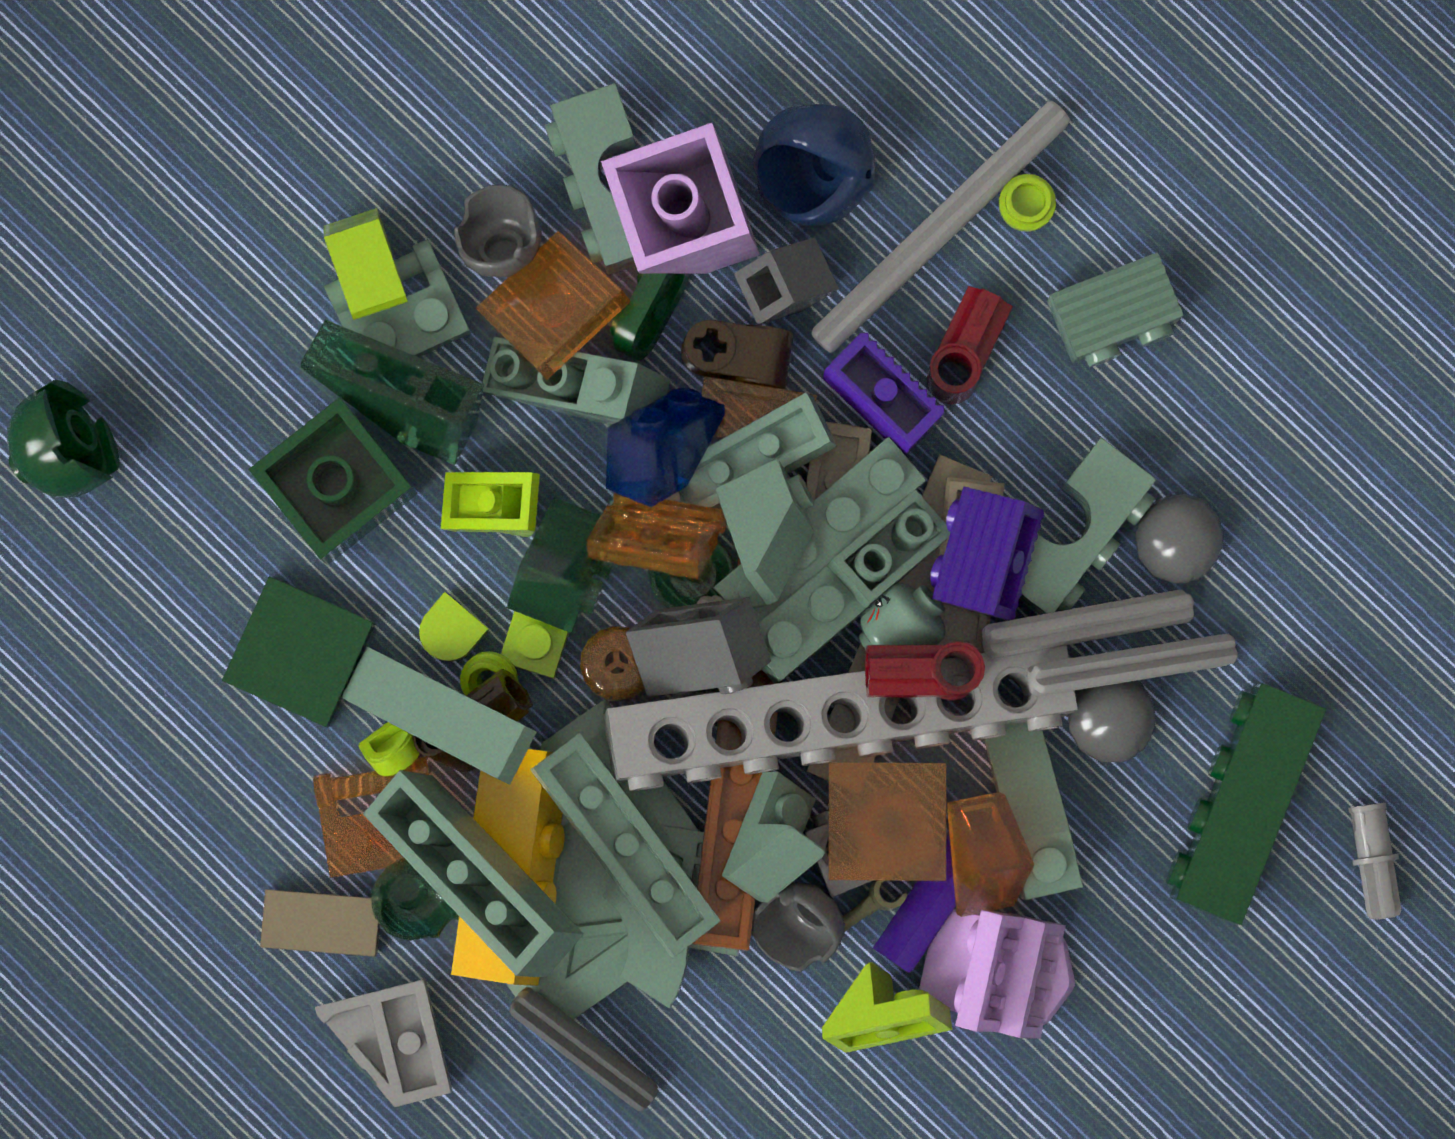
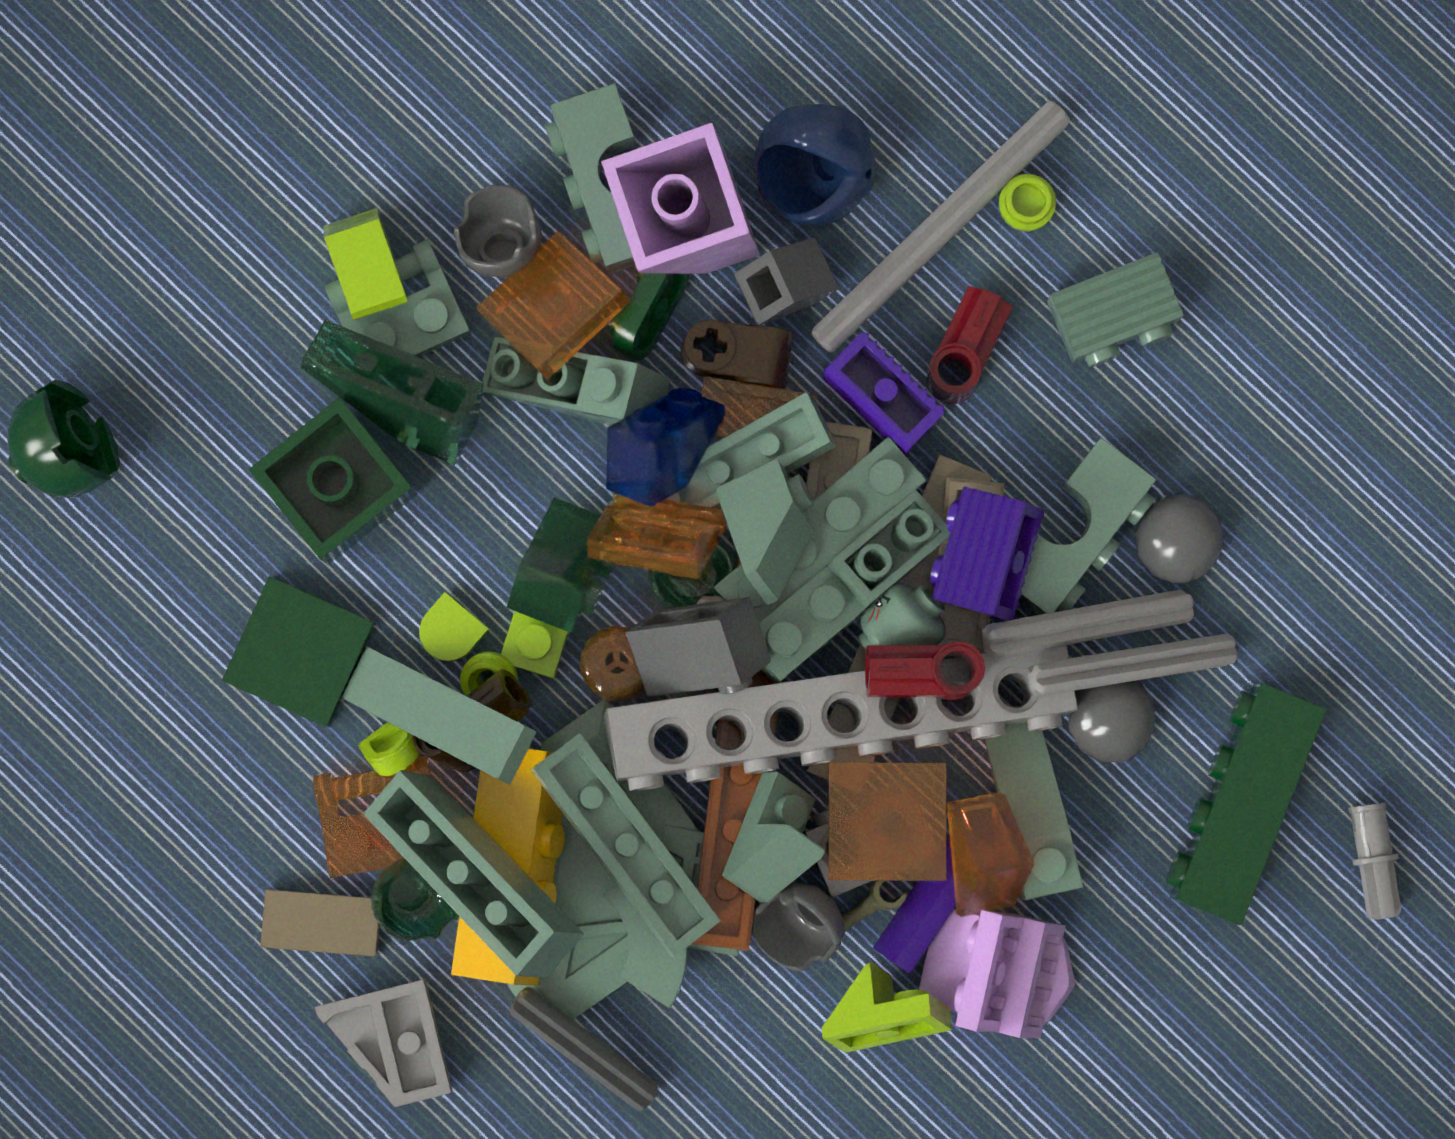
lime slope [440,472,540,537] -> none

